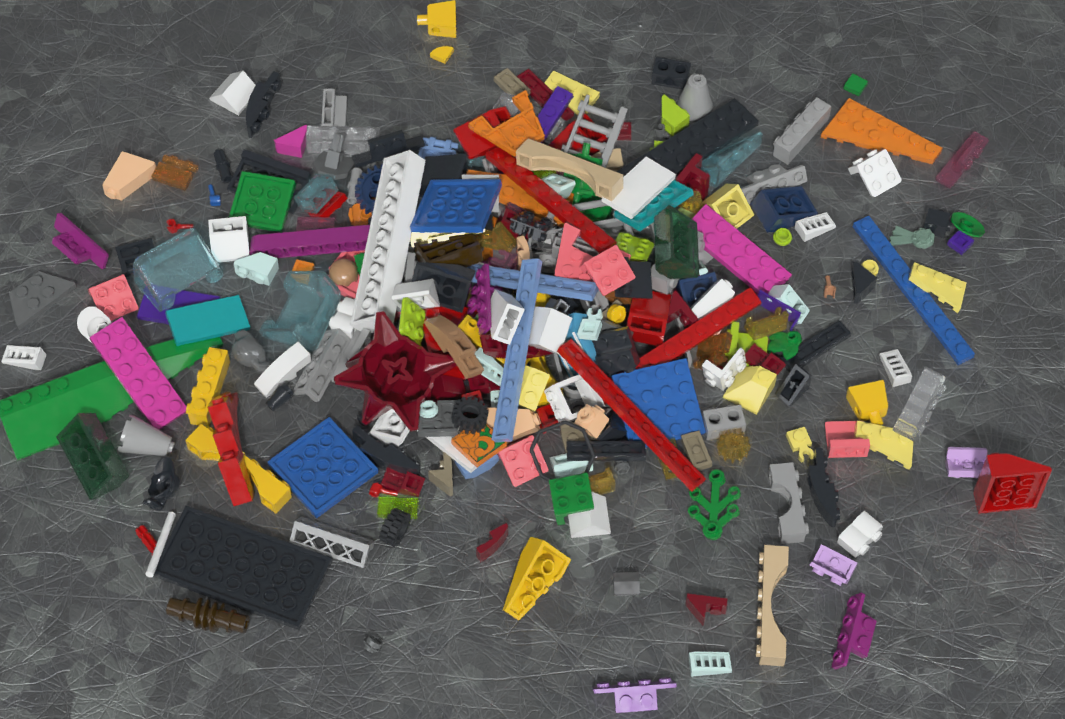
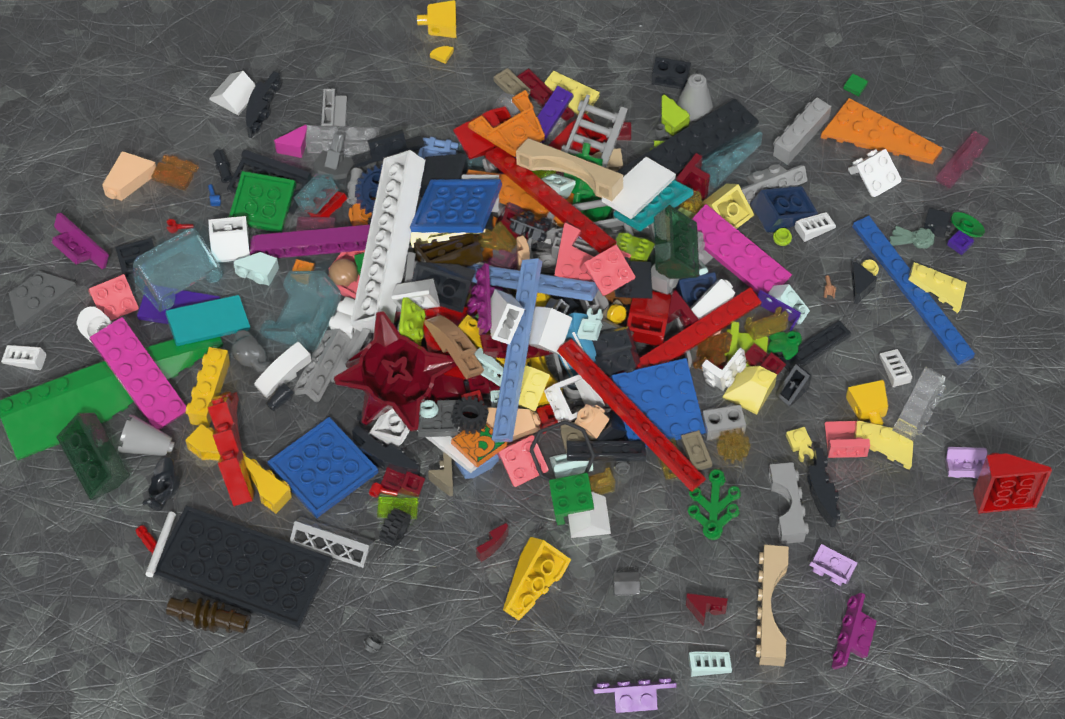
white brick [837,511,883,558] -> none

